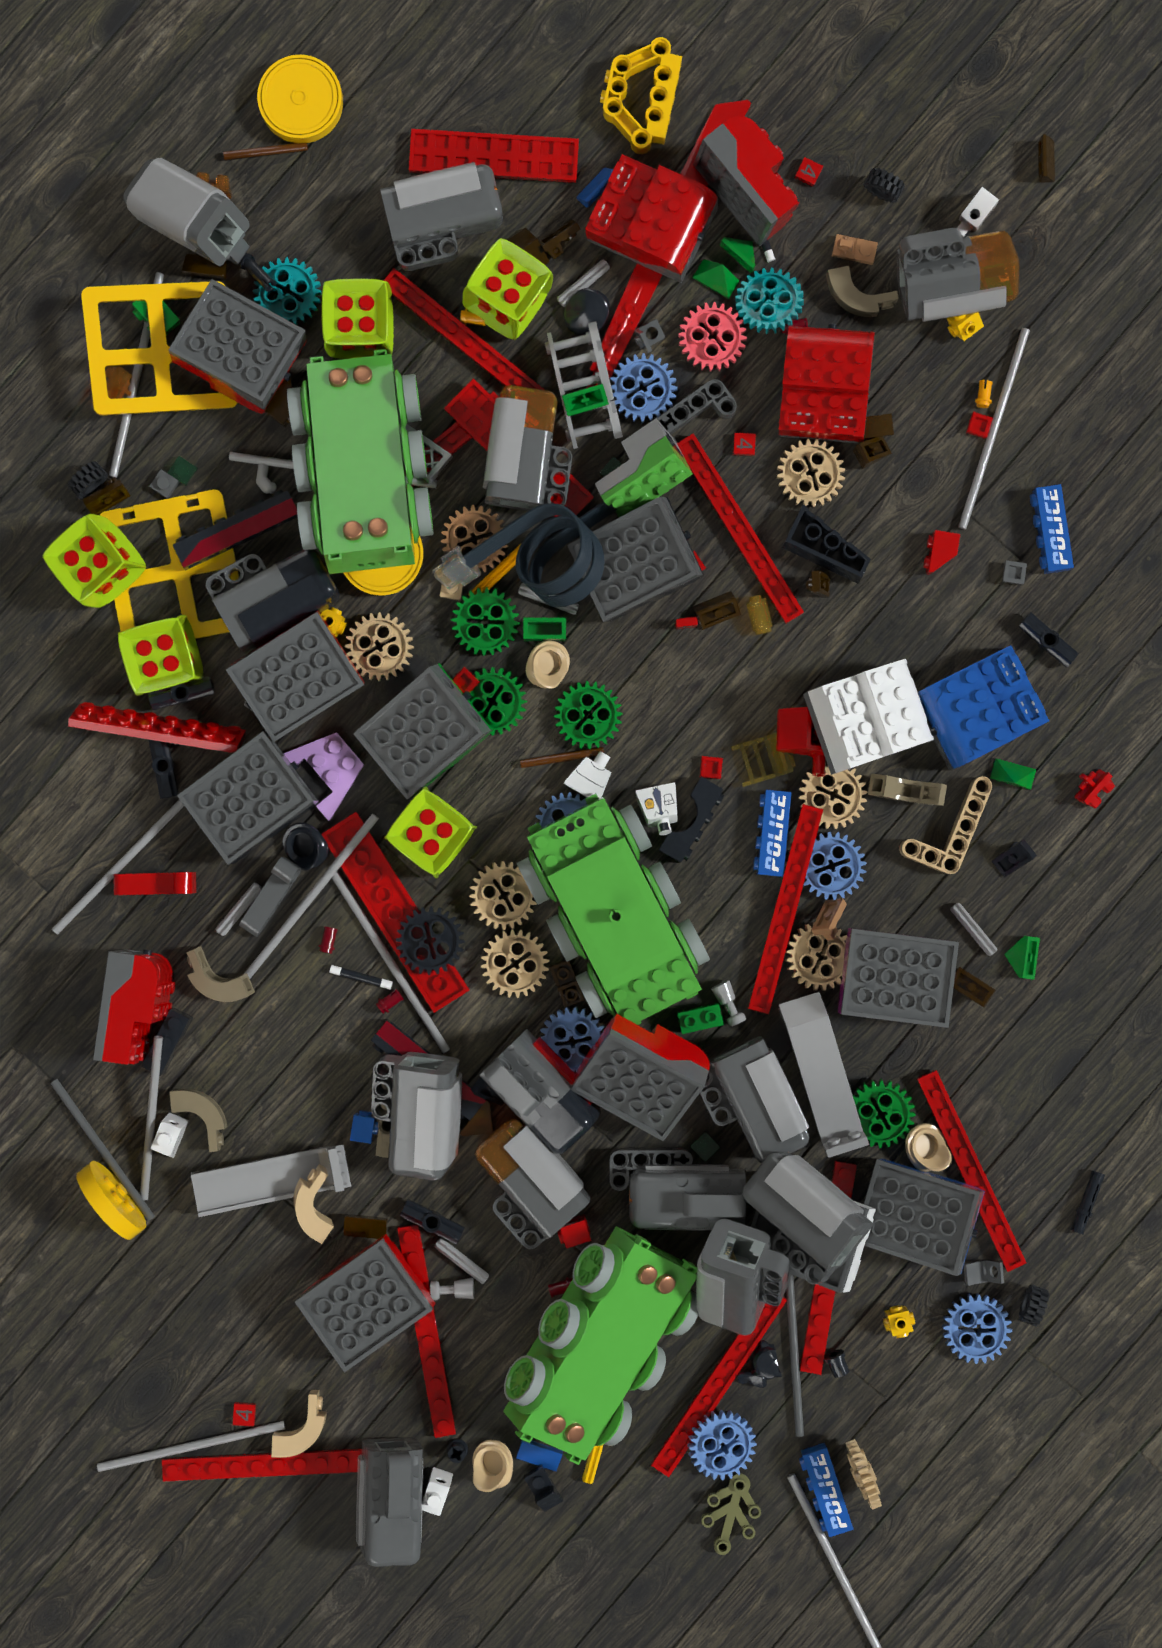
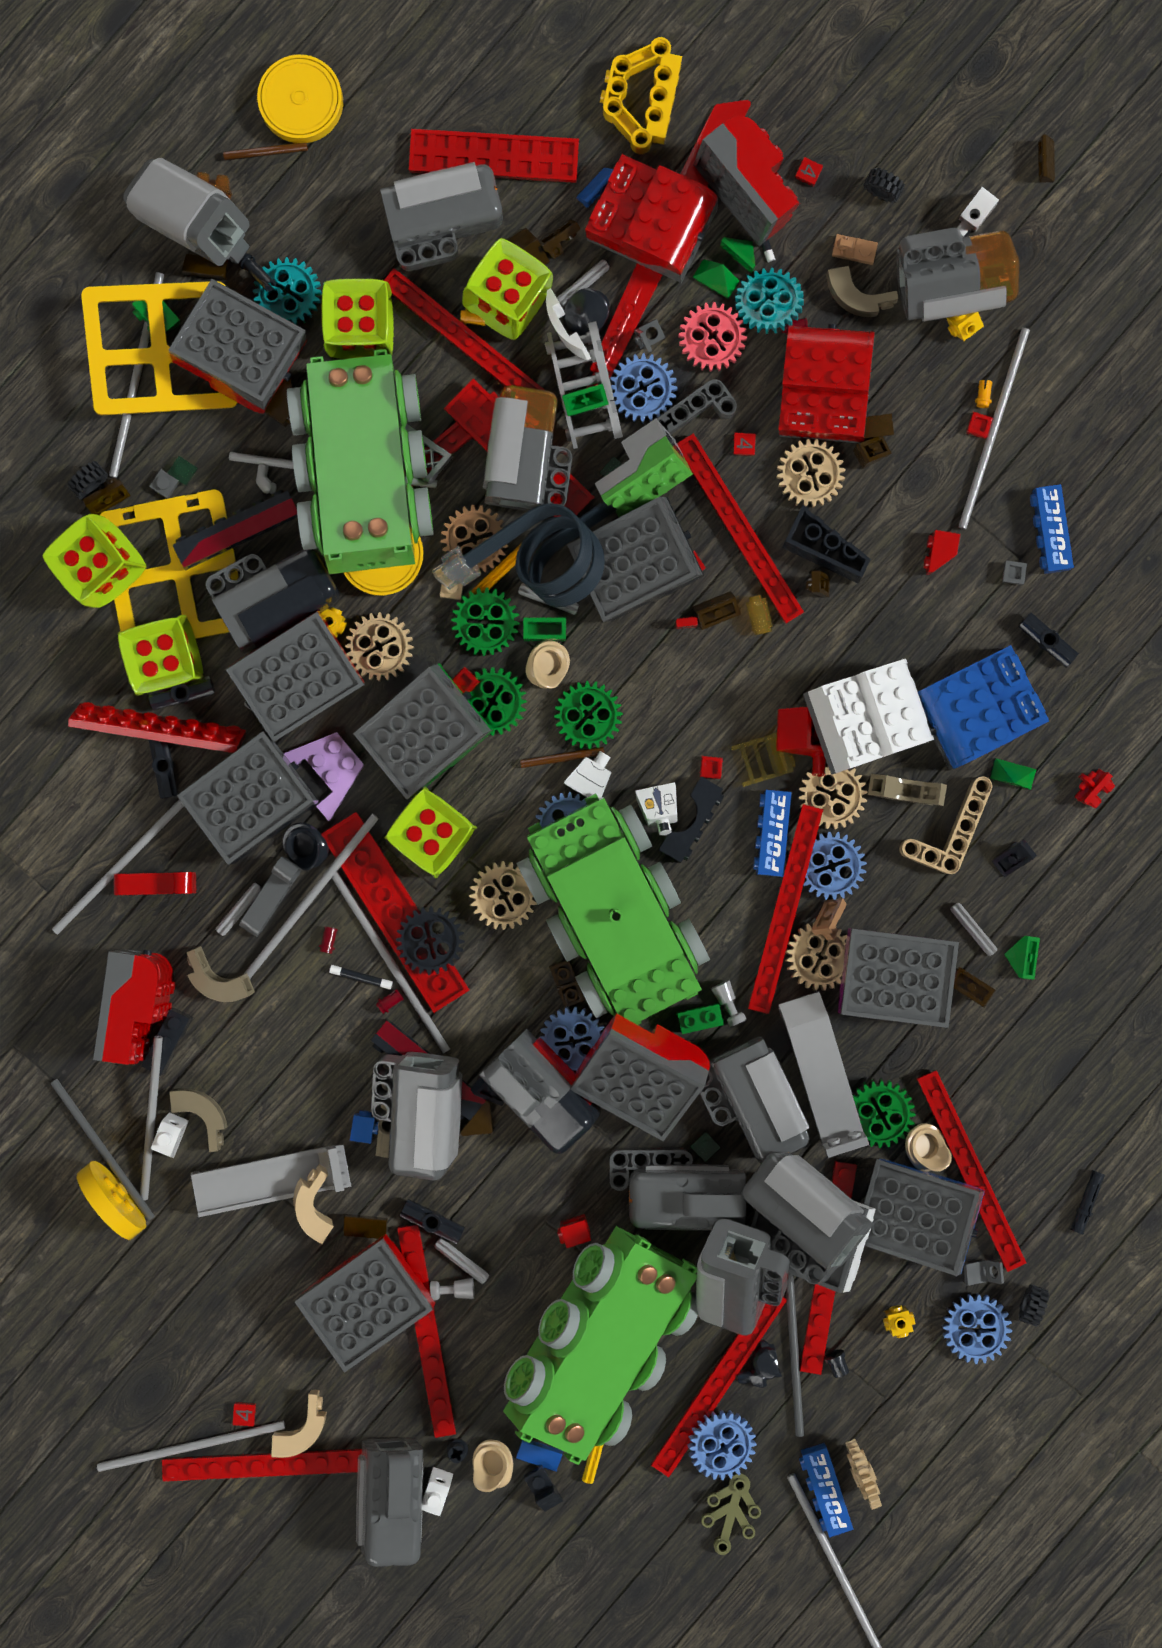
clear orange hips [105,366,132,399] -> none
piece [475,1115,591,1249] -> none
tan gear [481,929,549,998] -> none
dark red pin [548,1277,573,1297] -> none
none -> white slope [546,288,591,361]

